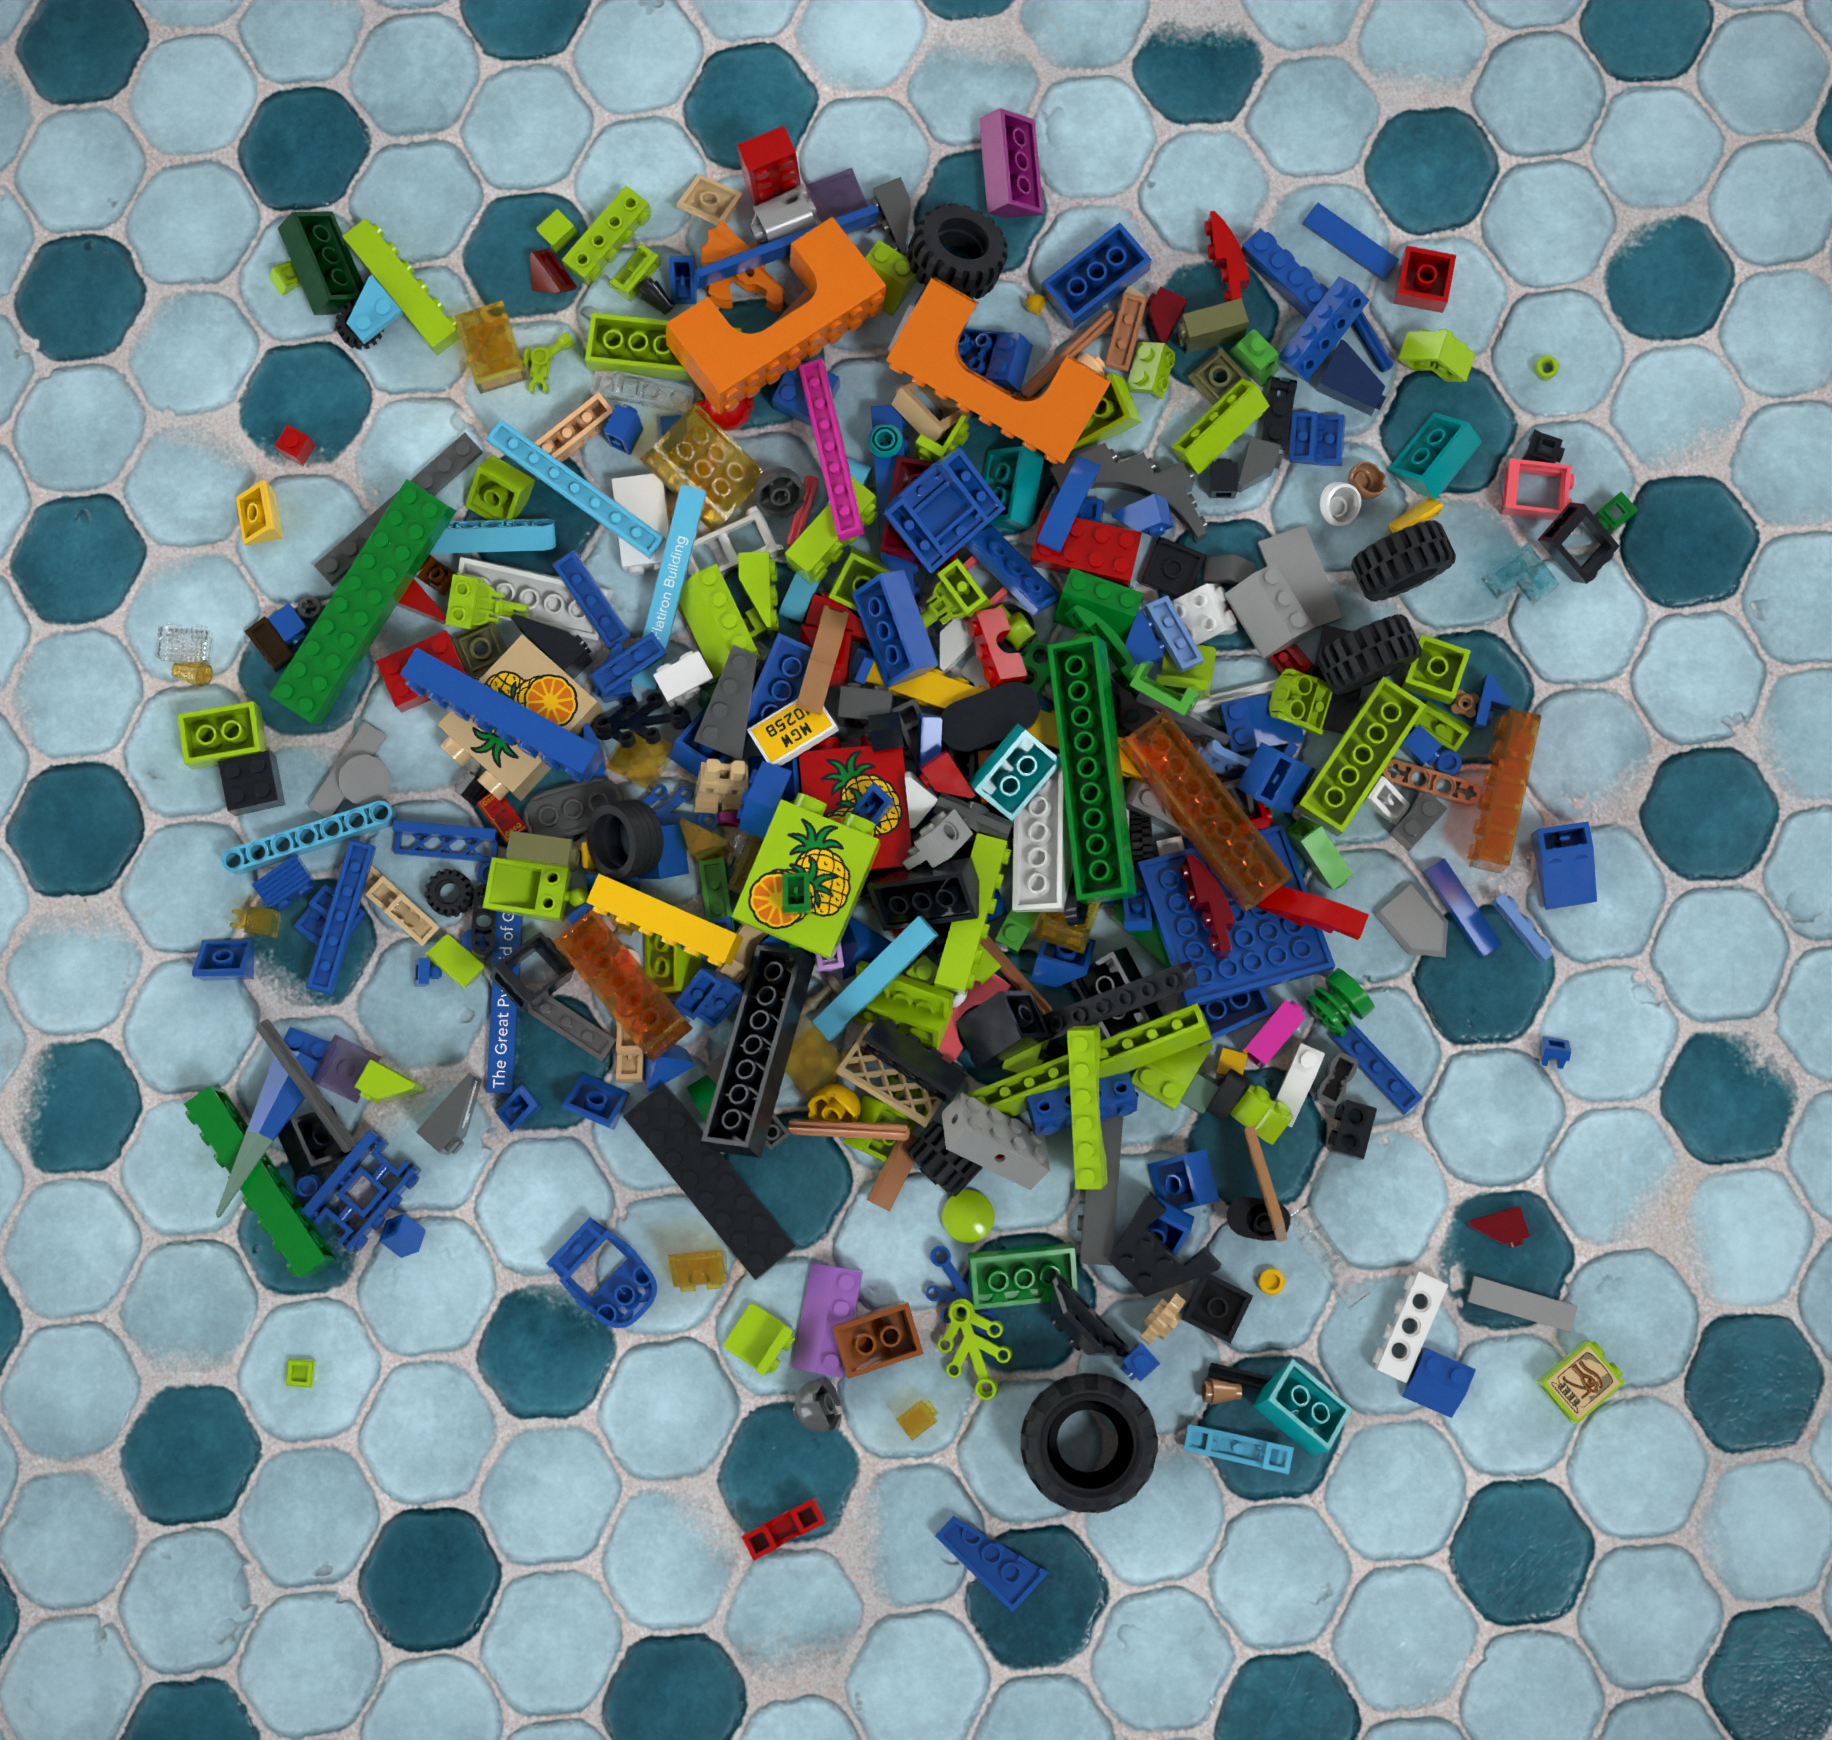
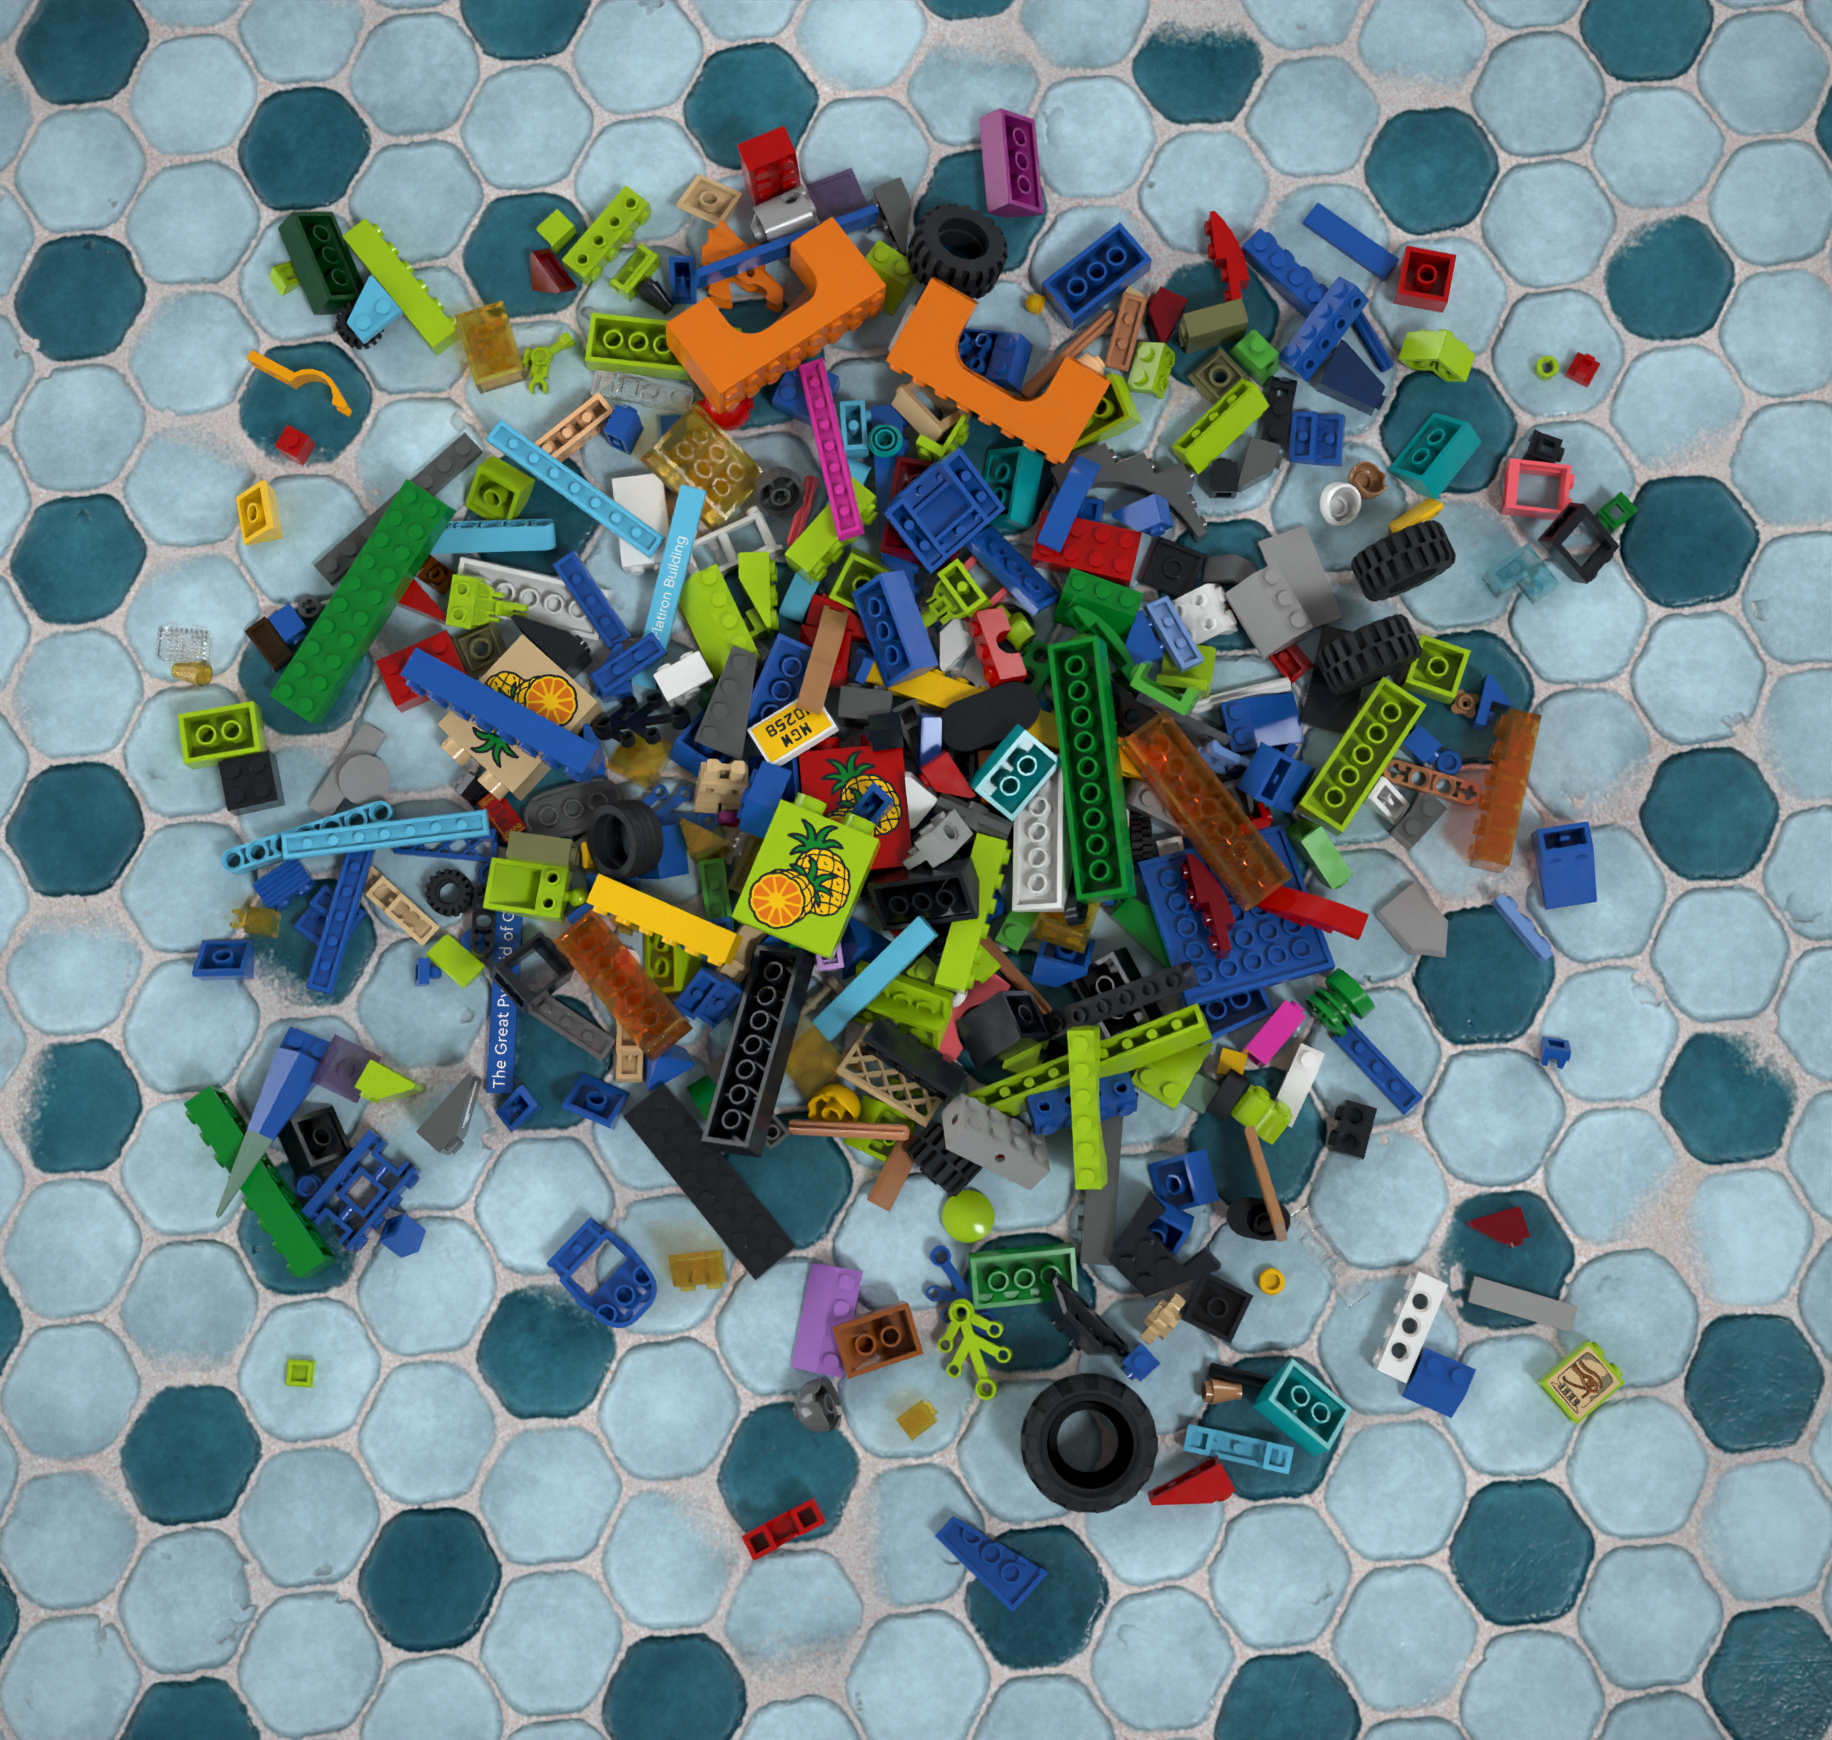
dark grey axle [256,1019,357,1153] -> none
lime bracket [724,1304,796,1376] -> none
green slope [782,872,812,916] -> none
blue slope [1122,890,1152,931] -> none
lime slope [1268,669,1333,735] -> none
dark grey brick [1314,1052,1358,1109] -> none
lime slope [1413,701,1471,752] -> none
blue slope [1422,858,1502,959] -> none
none -> light orange piece [247,350,352,417]
none -> medium azure tile [281,809,491,861]
none -> medium azure brick [840,400,872,459]
none -> red slope [1147,1455,1235,1505]
none -> red tile [1565,352,1601,388]

